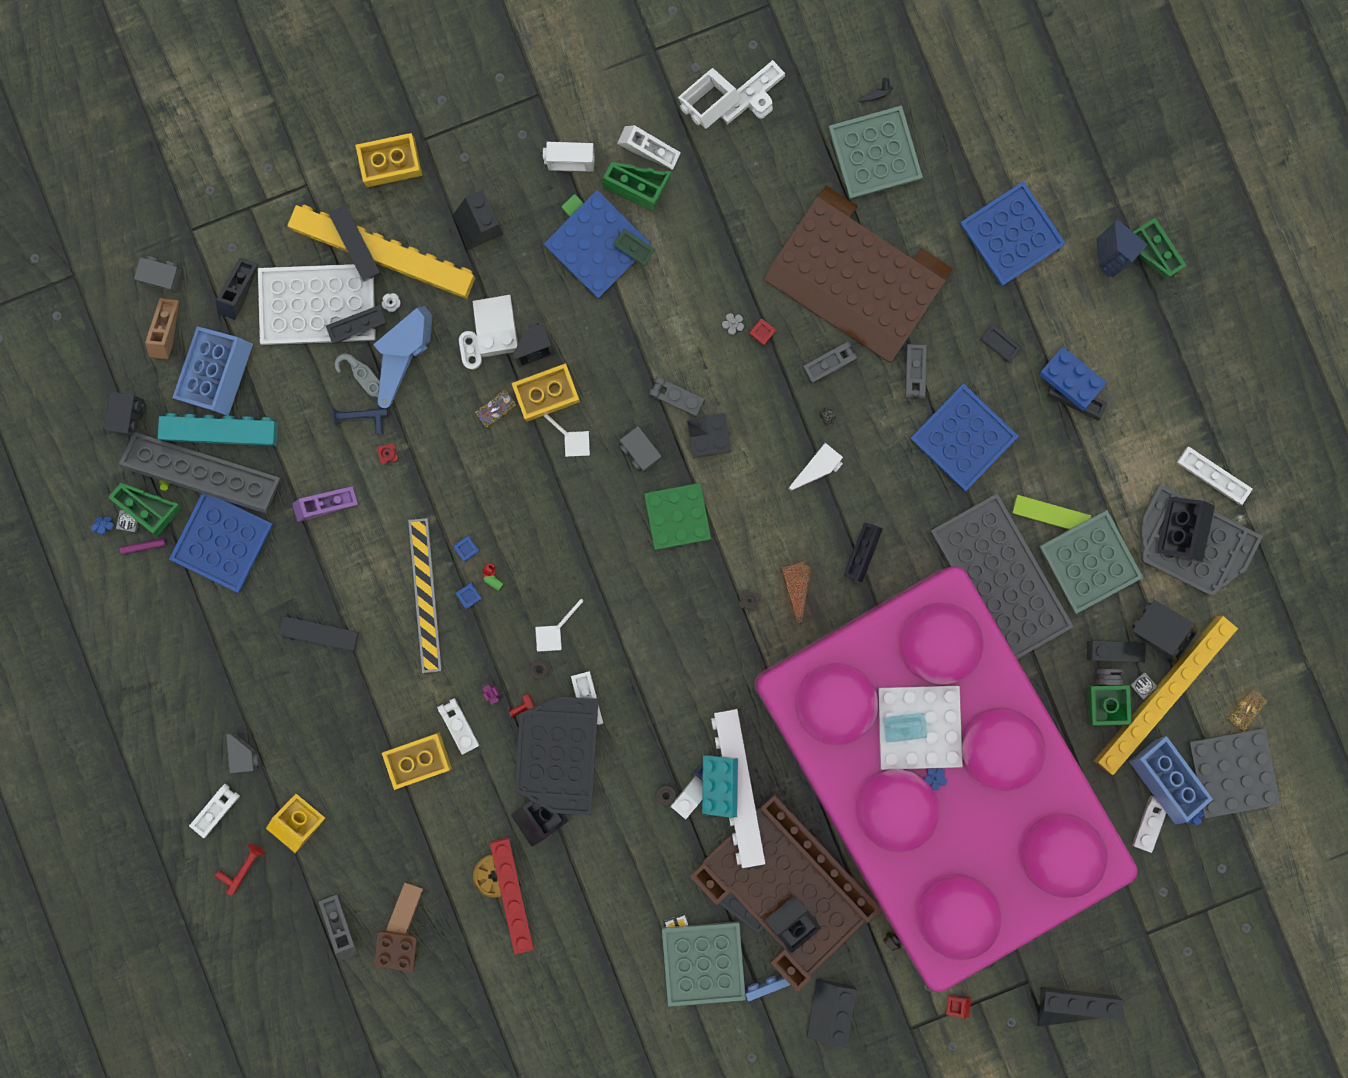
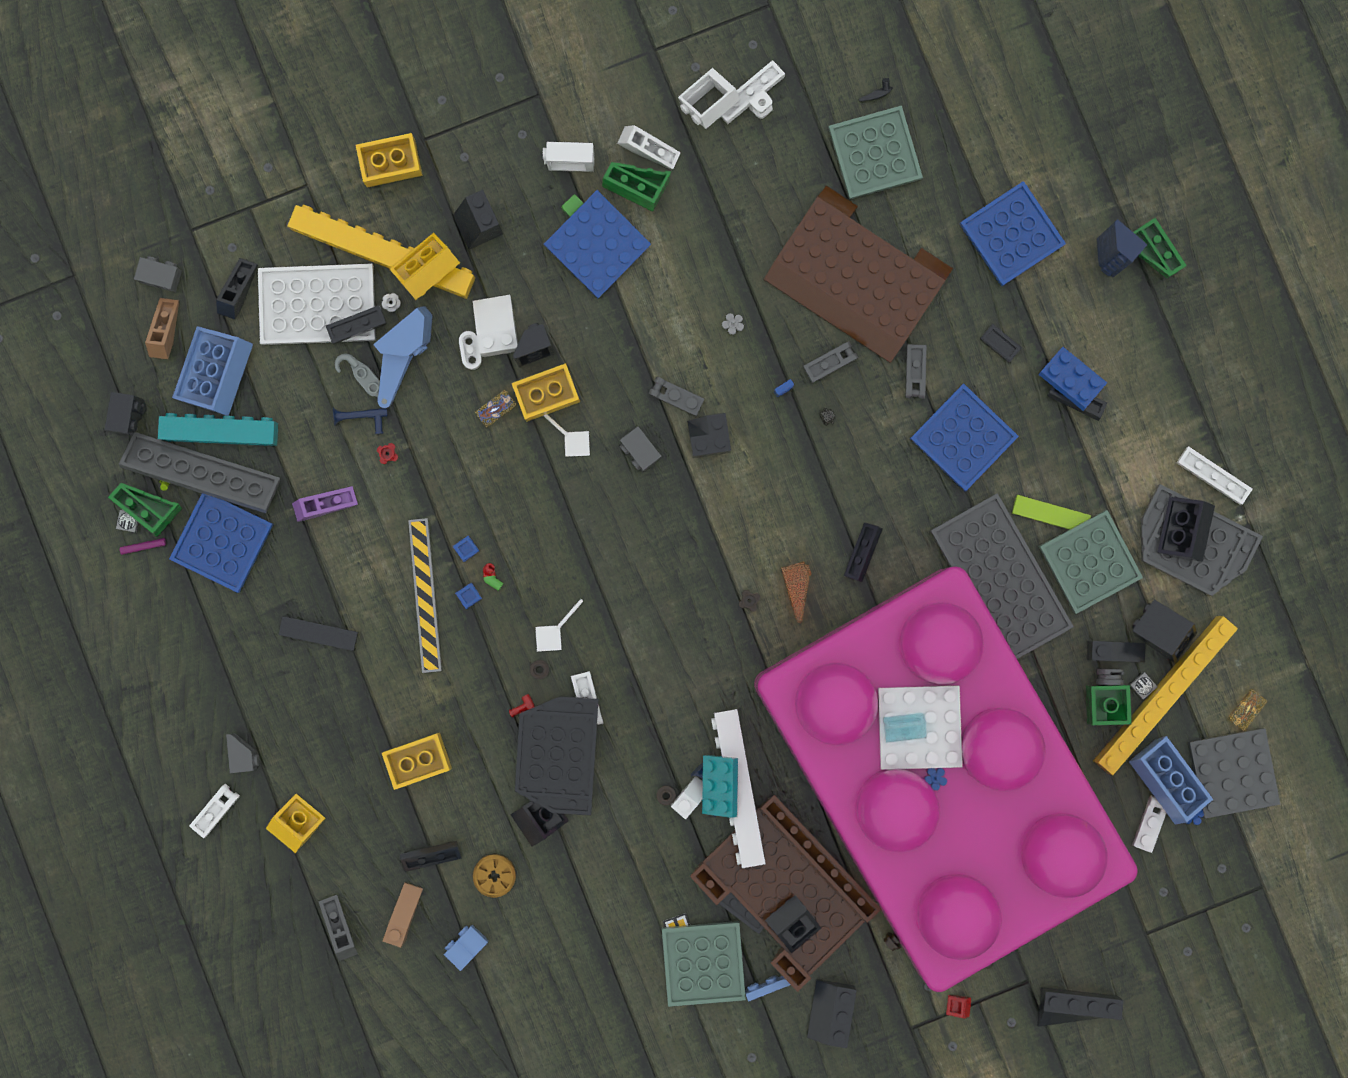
blue plant [91,516,114,535] -> none
red piece [215,843,266,896] -> none
black tile [328,205,381,282] -> none
reddish brown bracket [374,930,418,972] -> none
white plate [437,698,480,755] -> none
magenta plate [482,684,501,705] -> none
red plate [489,837,533,955] -> none
dark green plate [613,229,655,267] -> none
green plate [644,483,711,550] -> none
red plate [749,318,776,346] -> none
white slope [788,443,843,491] -> none
none -> yellow slope [390,232,460,300]
none -> black plate [400,841,462,872]
none -> medium blue brick [444,925,489,971]
none -> blue tile [774,379,794,397]

